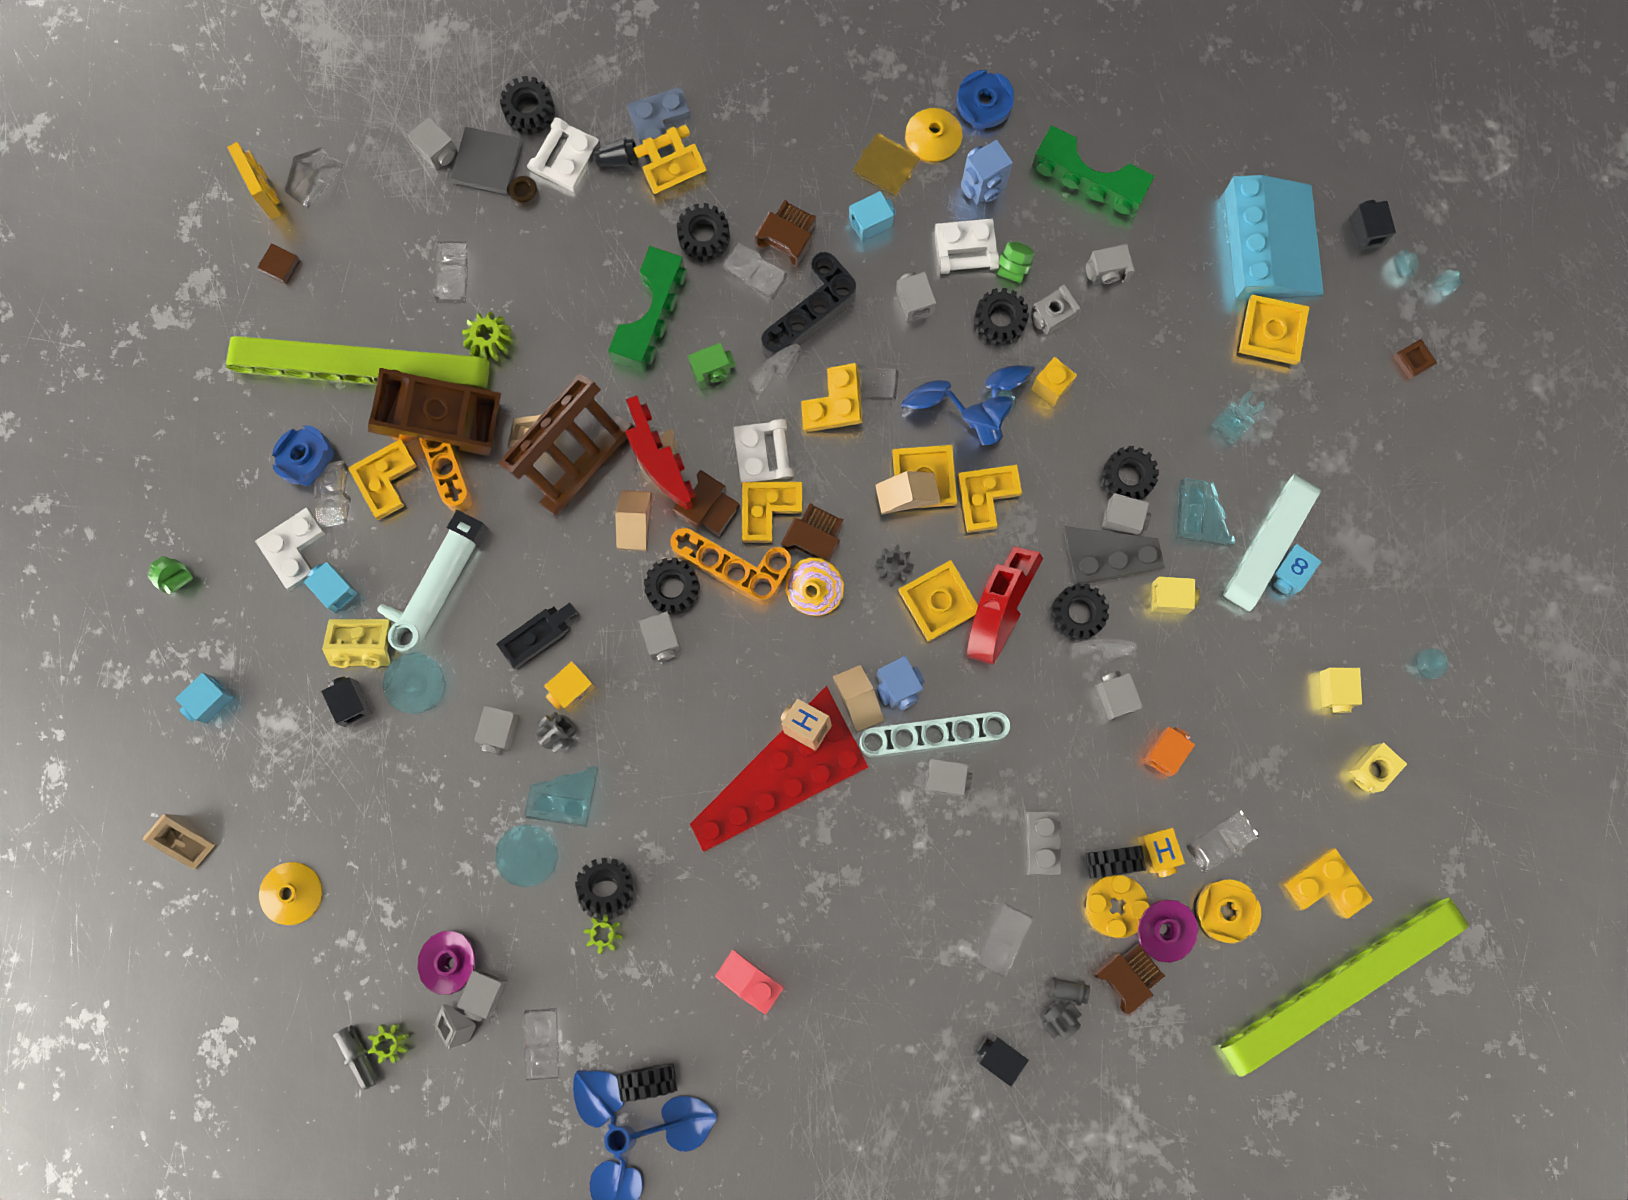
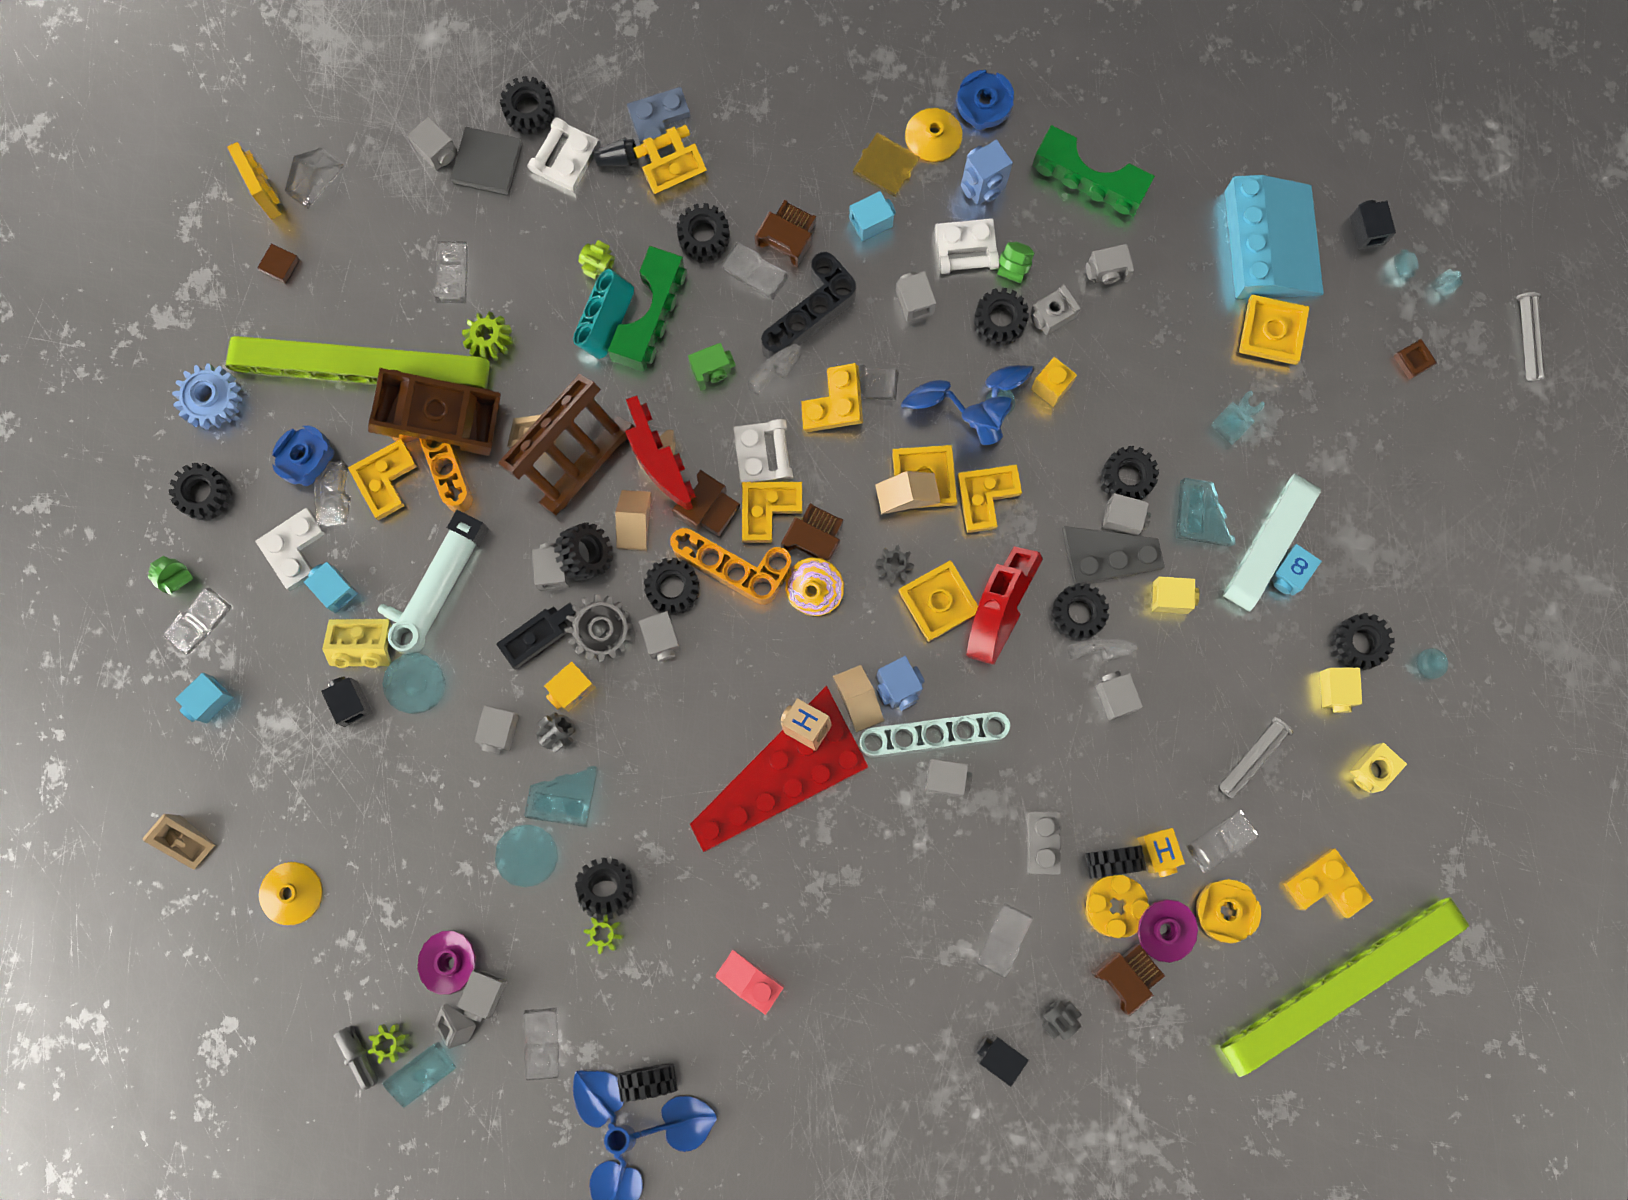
dark brown tile [508,176,539,207] -> none
dark grey pin [1049,977,1090,1006] -> none
orange brick [1143,727,1195,777] -> none
none -> clear slope [163,588,232,655]
none -> black tyre [169,463,231,521]
none -> light blue gear [172,363,242,430]
none -> clear light blue slope [381,1042,457,1108]
none -> light grey brick [532,543,569,591]
none -> black tyre [554,522,613,581]
none -> light grey gear [564,594,633,662]
none -> teal beam [573,269,634,359]
none -> lime gear [578,240,615,279]
none -> light grey axle [1219,717,1294,798]
none -> black tyre [1332,613,1395,670]
none -> light grey axle [1516,292,1545,381]

